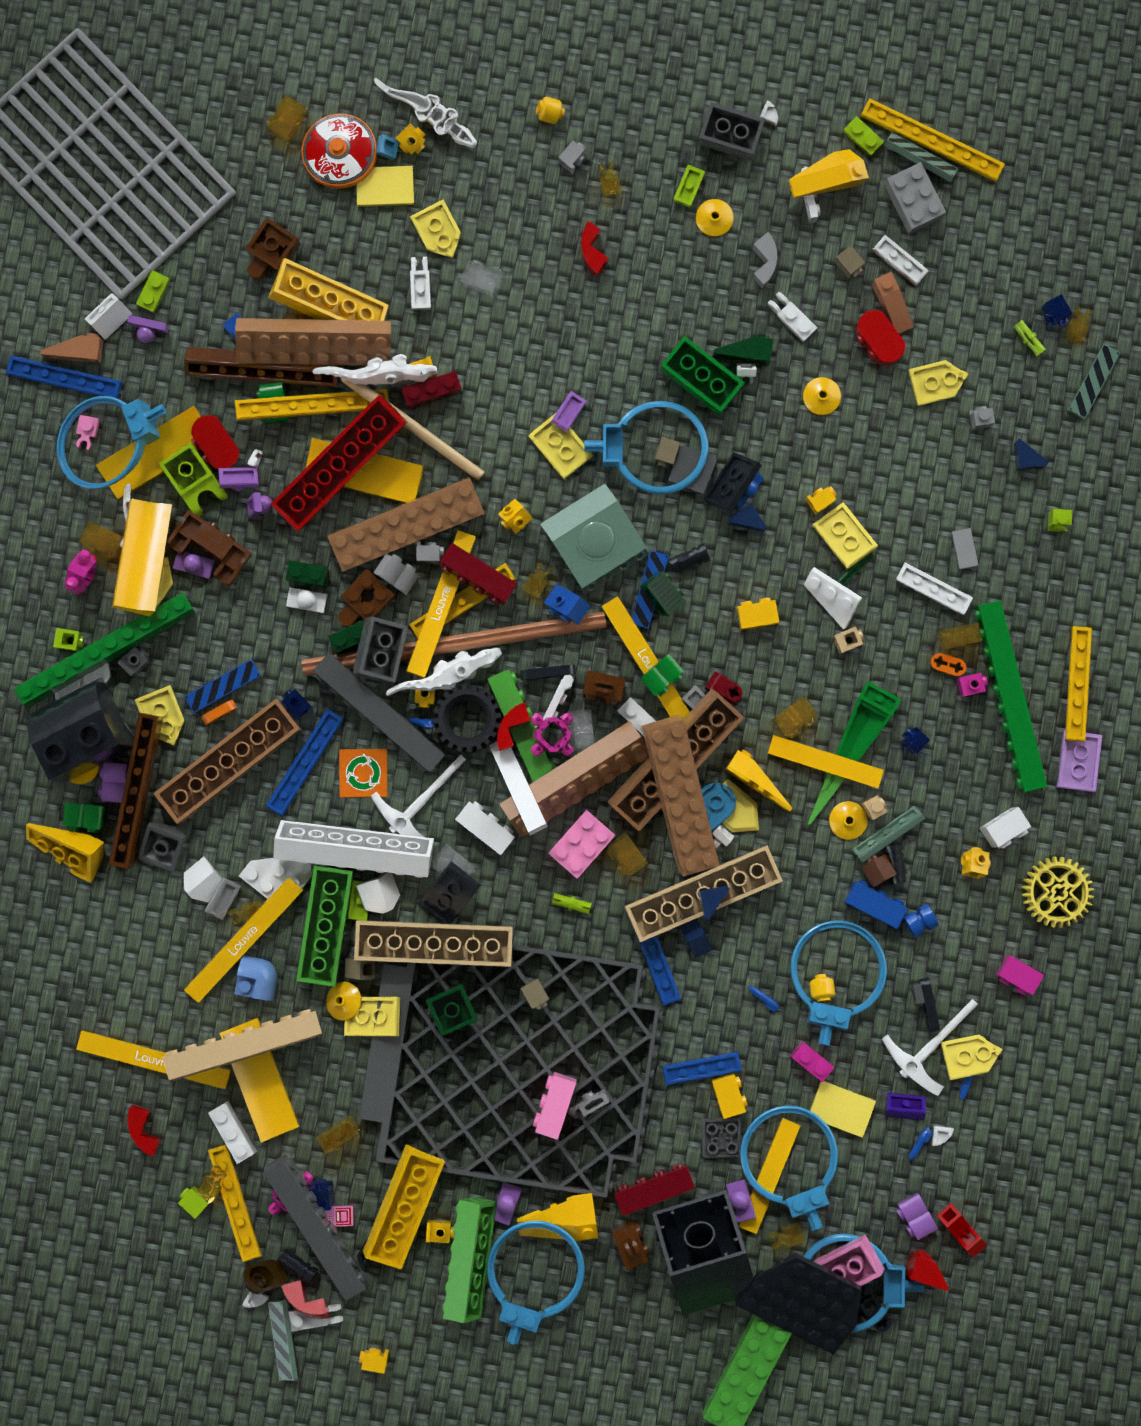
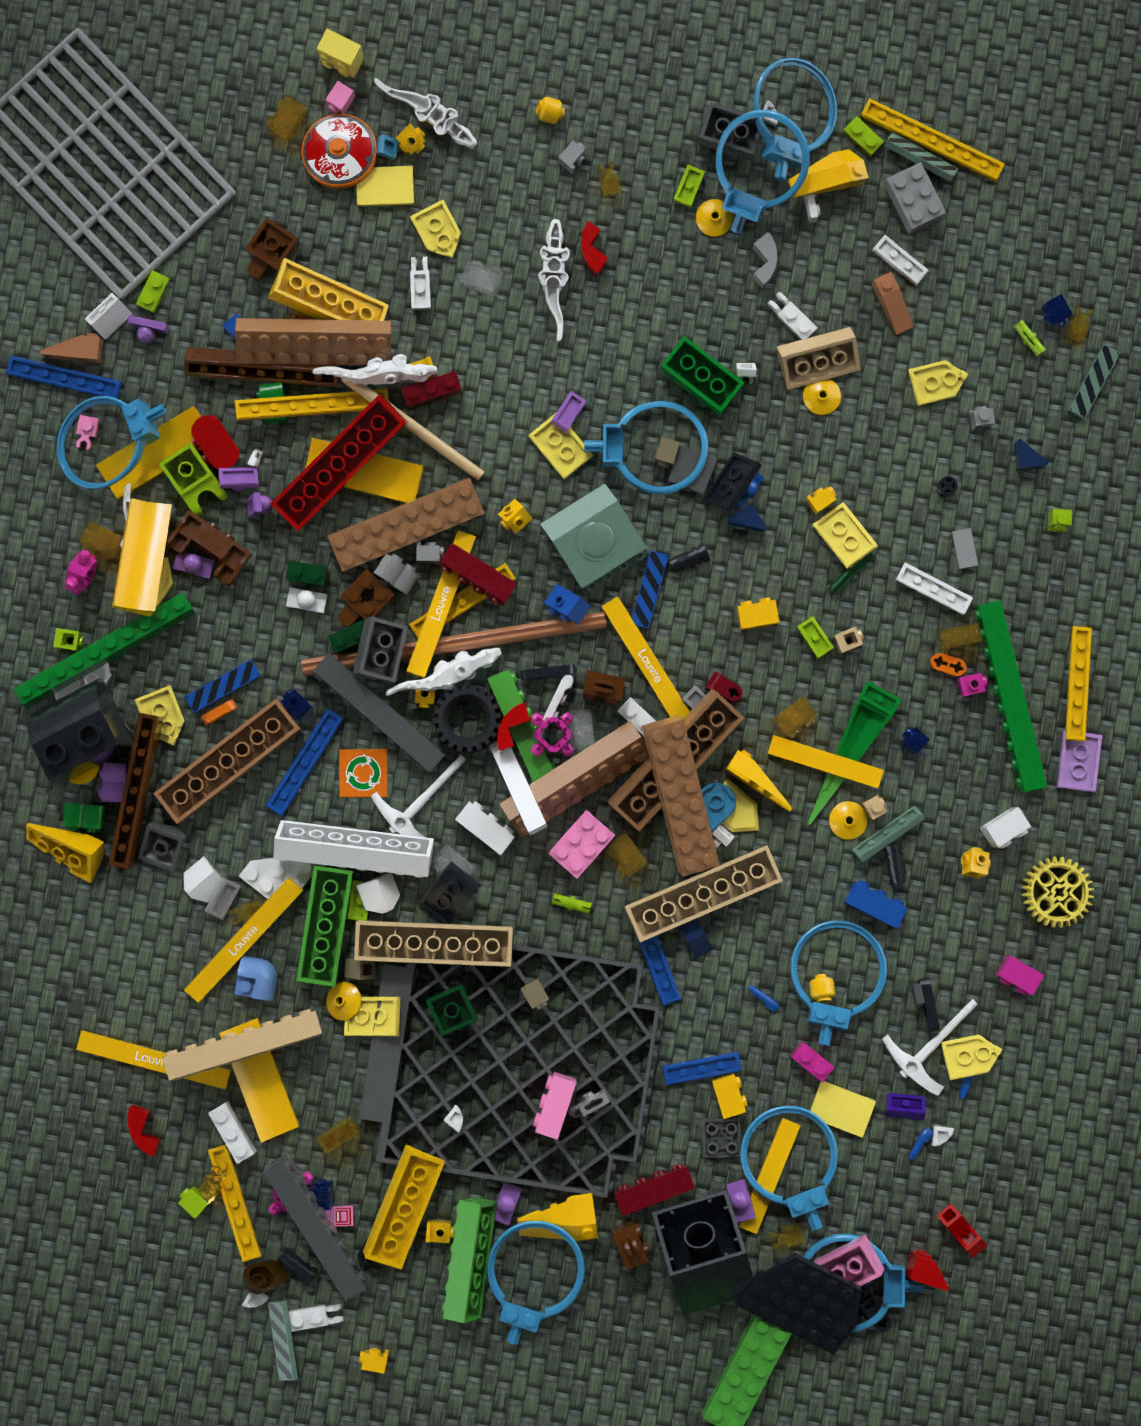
dark grey brick [117,647,151,677] -> none
brick [282,1280,330,1319] -> none
blue piece [409,717,435,729] -> none
clear yellow plate [522,562,552,599] -> none
green brick [639,654,684,697] -> none
dark green brick [640,571,686,616] -> none
dark blue slope [698,886,730,921] -> none
dark green slope [713,334,773,365] -> none
white wing [804,567,862,629] -> none
dark tan brick [834,246,865,279] -> none
red brick [855,310,906,366] -> none
reddish brown brick [861,854,897,887] -> none
medium lavender brick [896,1193,938,1240] -> none
blue wheel [903,904,939,938] -> none
none -> light yellow brick [317,29,364,78]
none -> bright pink brick [325,81,355,114]
none -> white tile [443,1105,463,1133]
none -> white animal [538,219,570,342]
none -> dark azure brick [716,110,810,234]
none -> dark azure brick [754,58,837,181]
none -> tan slope [777,327,861,390]
none -> lime plate [797,616,834,659]
none -> black wheel [936,476,958,497]

